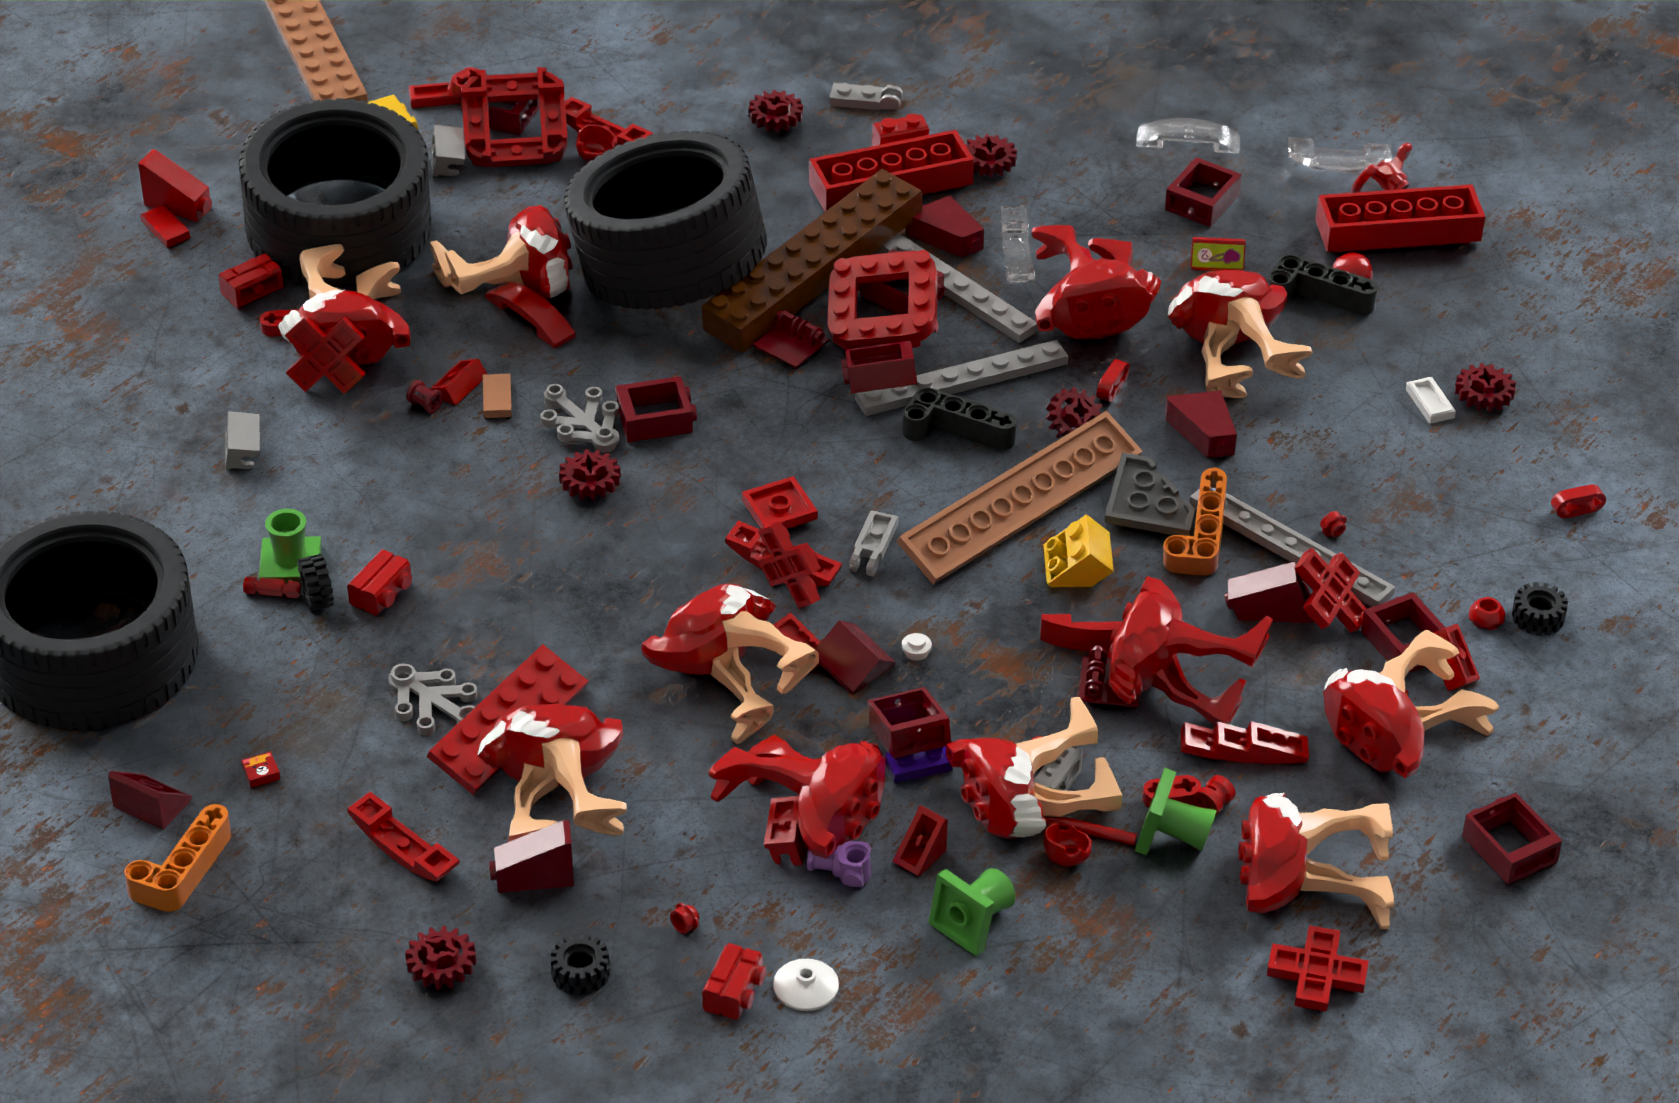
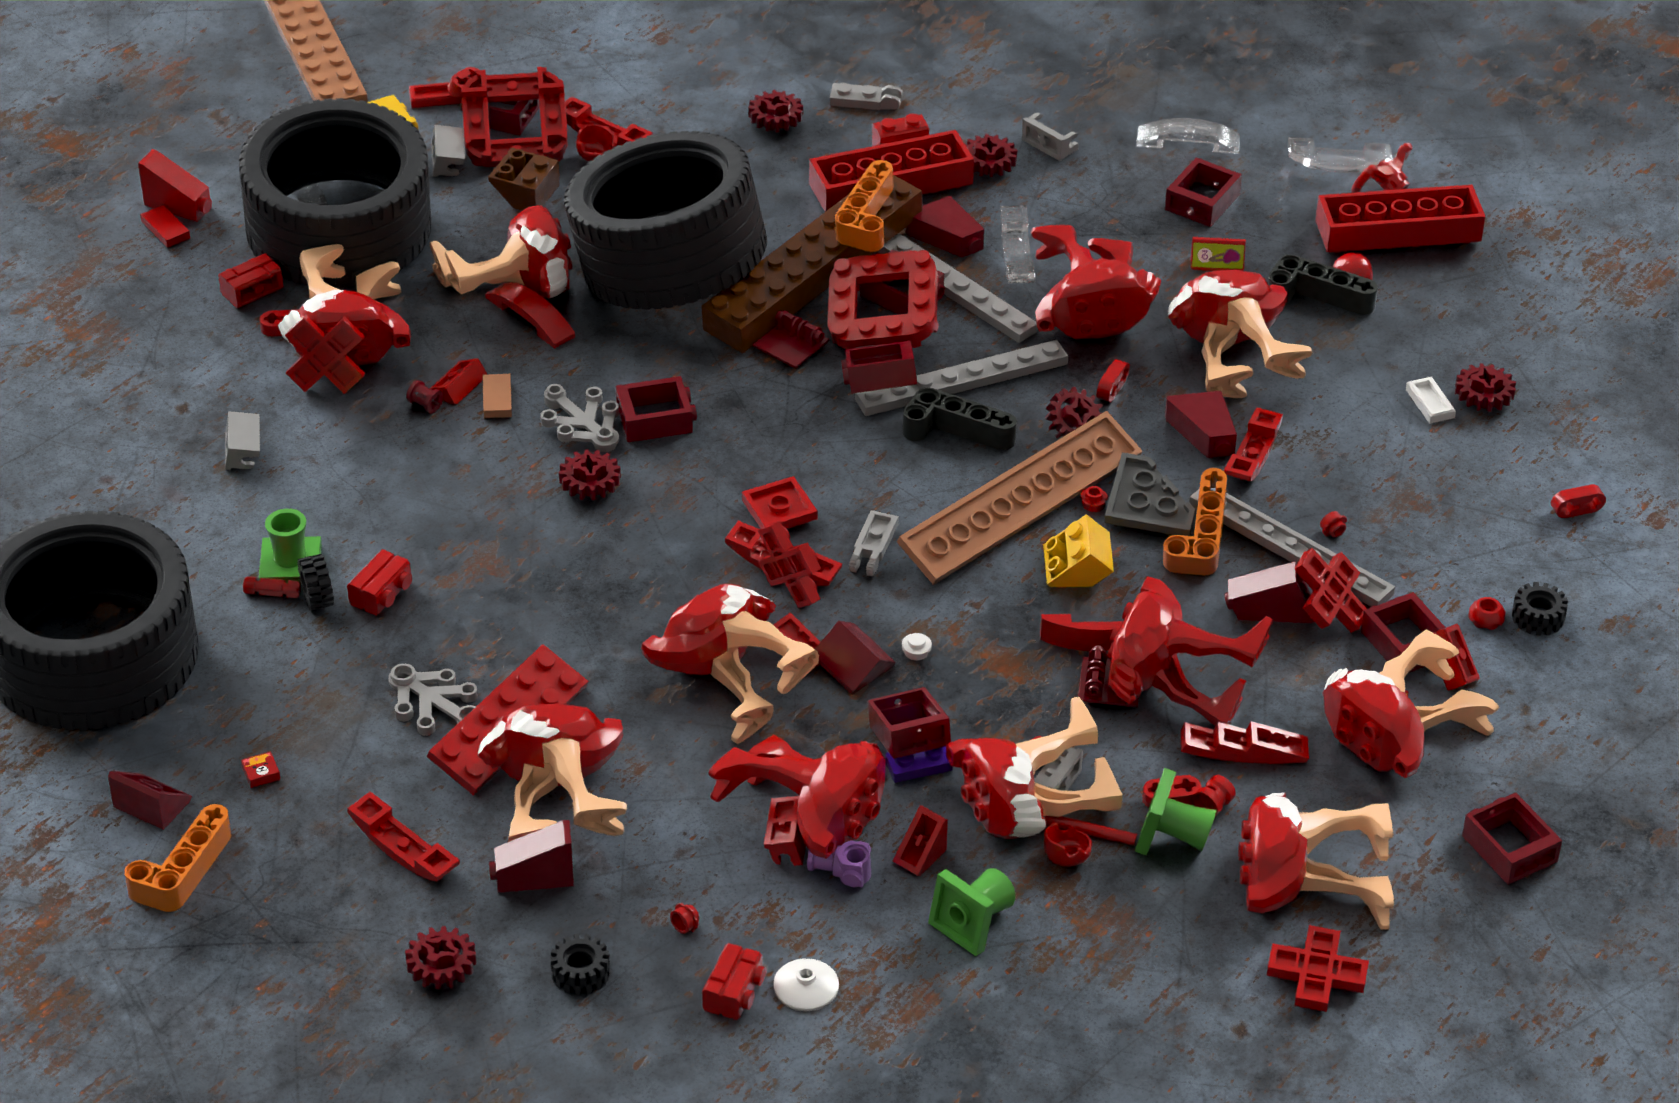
none -> reddish brown slope [488,148,560,211]
none -> orange beam [835,160,893,252]
none -> light grey hinge [1022,112,1079,161]
none -> red plate [1080,486,1108,512]
none -> red slope [1224,407,1283,481]

